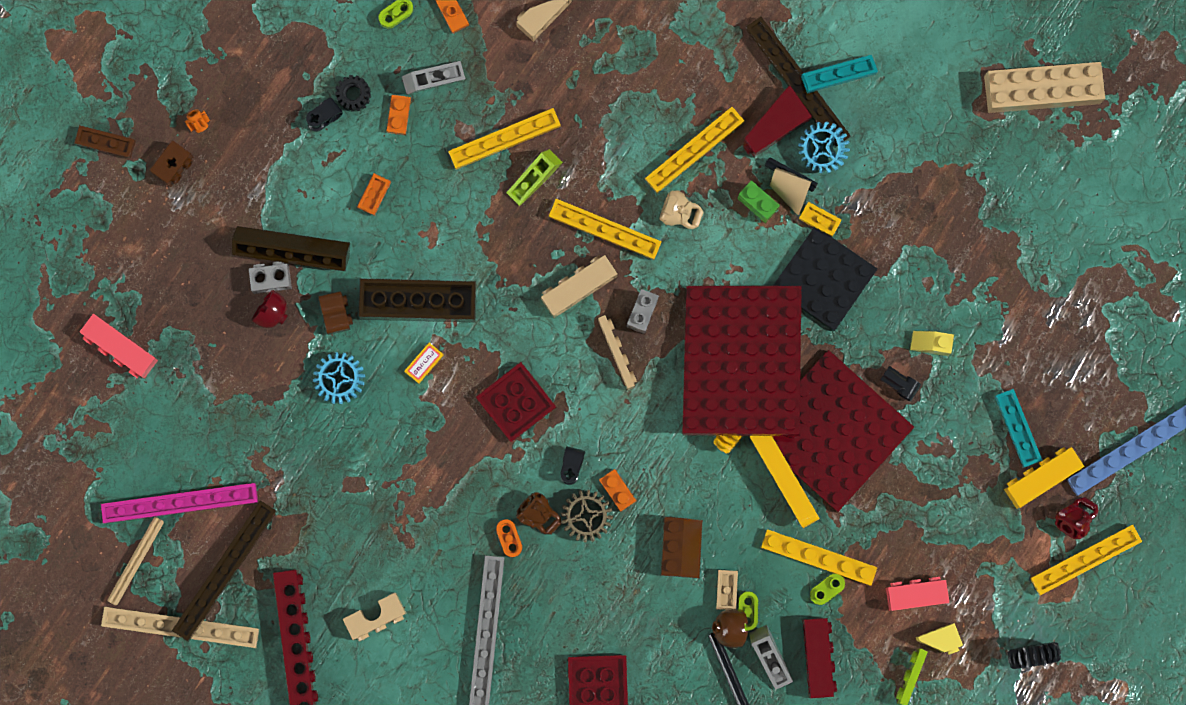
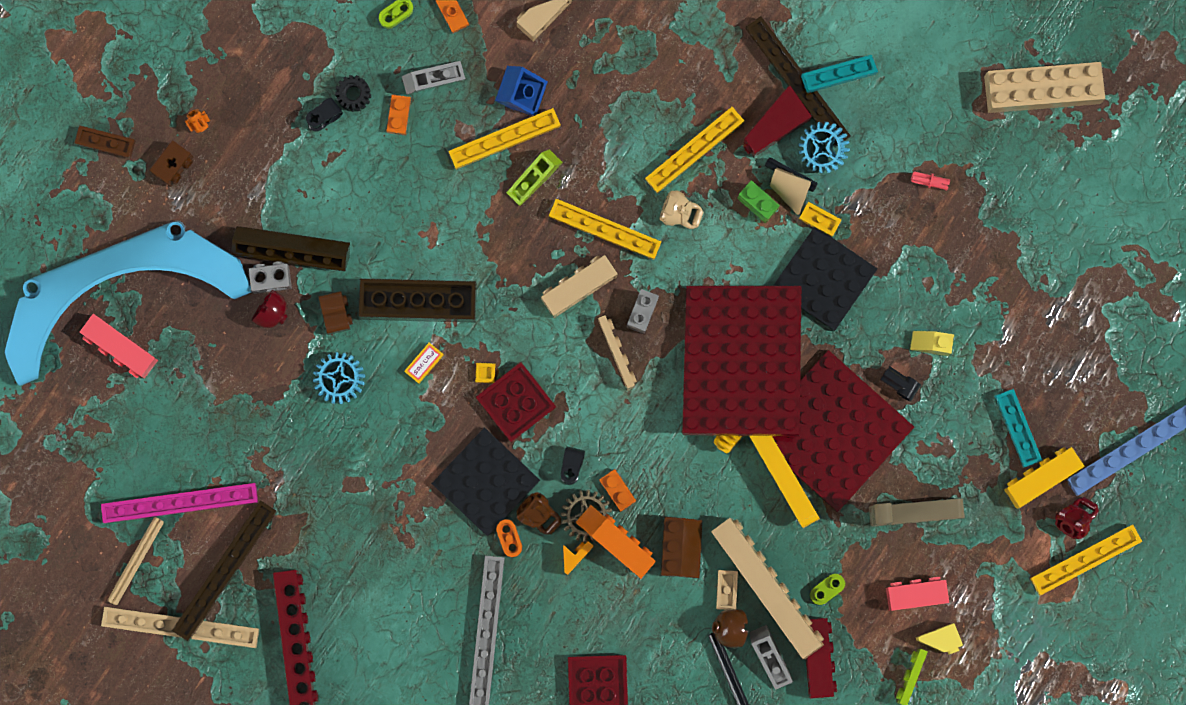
tan arch [343,593,407,642] -> none
orange plate [357,173,391,216] -> none
lime plate [738,592,758,631] -> none
yellow plate [761,529,877,586] -> none
black gear [1007,642,1061,669] -> none
none -> medium azure panel [4,220,252,386]
none -> black plate [431,427,541,537]
none -> yellow tile [475,363,496,383]
none -> blue slope [495,66,548,116]
none -> light orange slope [563,541,594,575]
none -> orange wedge [576,505,656,579]
none -> tan brick [711,518,824,659]
none -> dark tan beam [869,499,965,526]
none -> coral axle [911,171,950,191]

